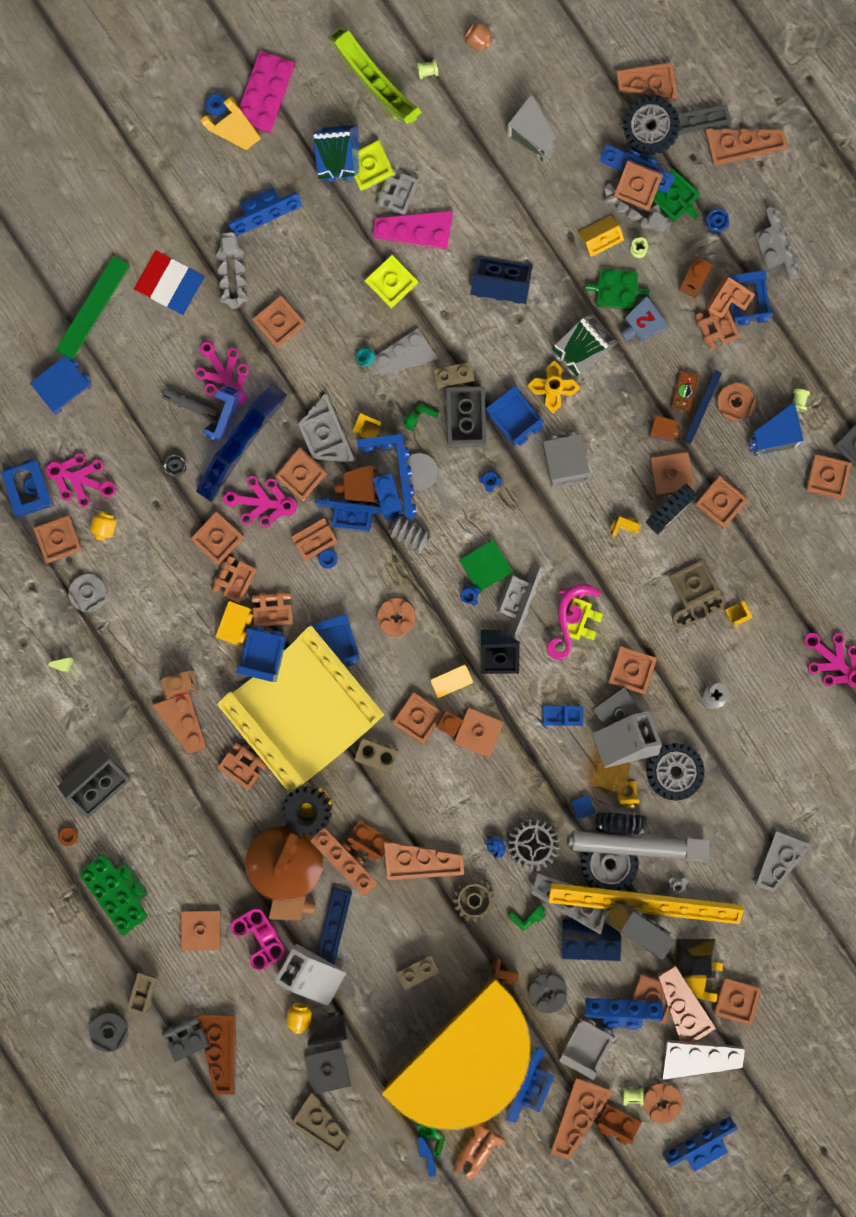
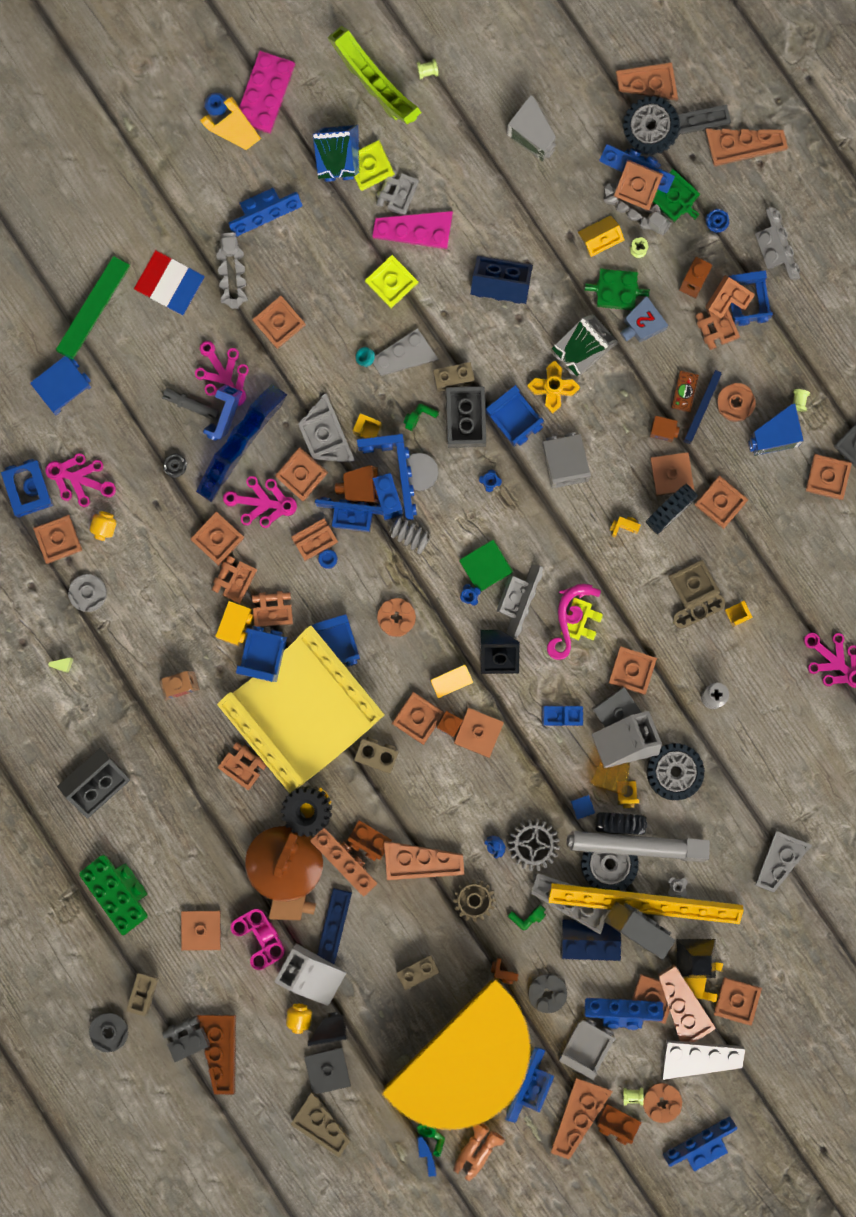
dark orange tile [58,827,78,846] -> none
nougat wing [152,693,207,754] -> none
nougat head [464,23,493,51] -> none

